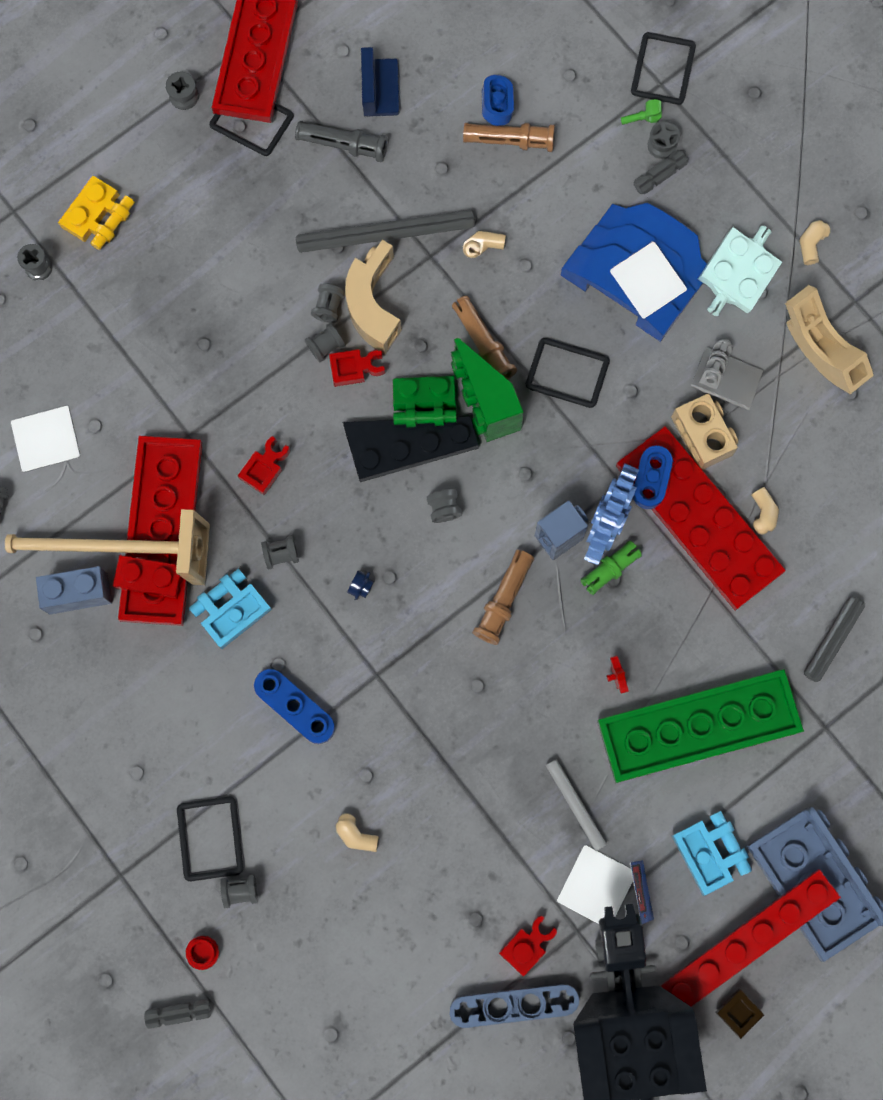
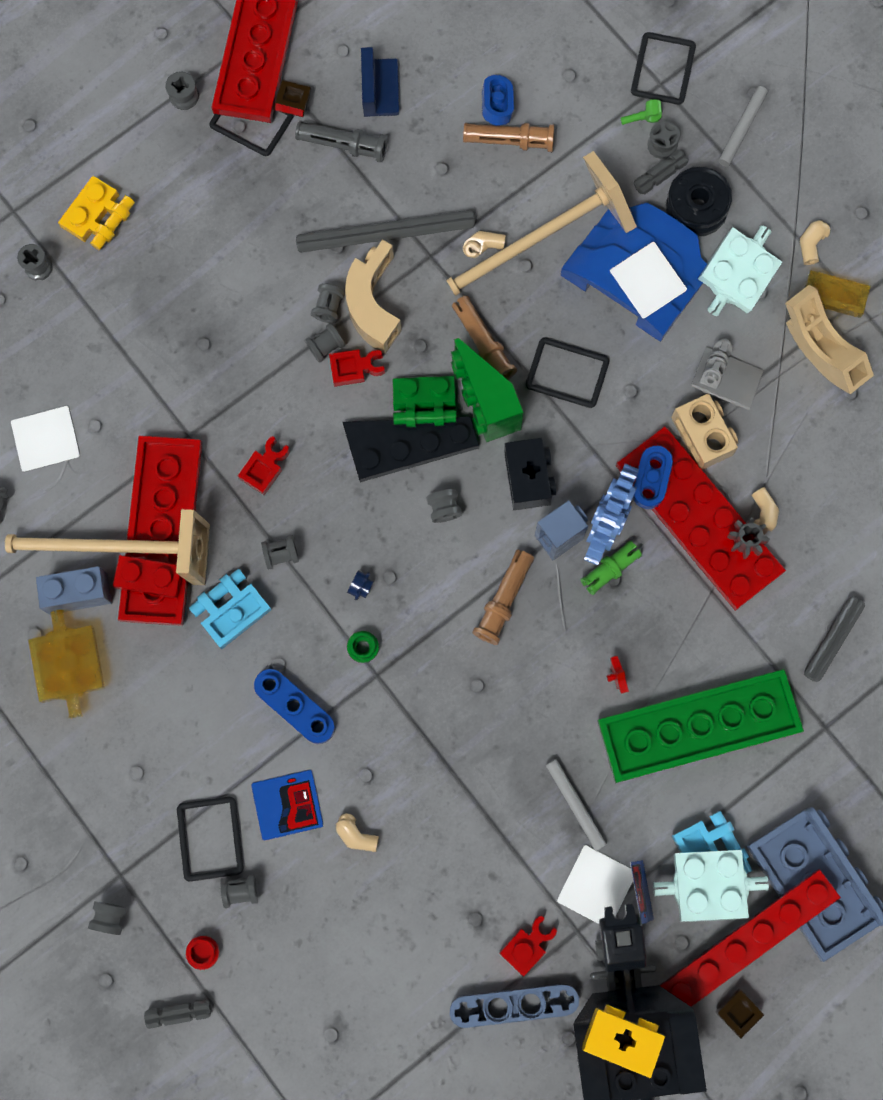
none -> clear yellow plate [28,610,105,719]
none -> dark grey wheel [88,901,127,935]
none -> sticker [251,770,323,841]
none -> dark brown plate [274,80,311,117]
none -> green plate [347,631,379,663]
none -> tan tile [446,151,637,296]
none -> black brick [504,438,556,511]
none -> yellow brick [582,1004,665,1078]
none -> light aqua plate [653,850,769,922]
none -> black wheel [666,167,732,237]
none -> light grey bar [718,86,768,167]
none -> dark grey gear [727,517,770,559]
none -> clear yellow plate [805,270,870,318]

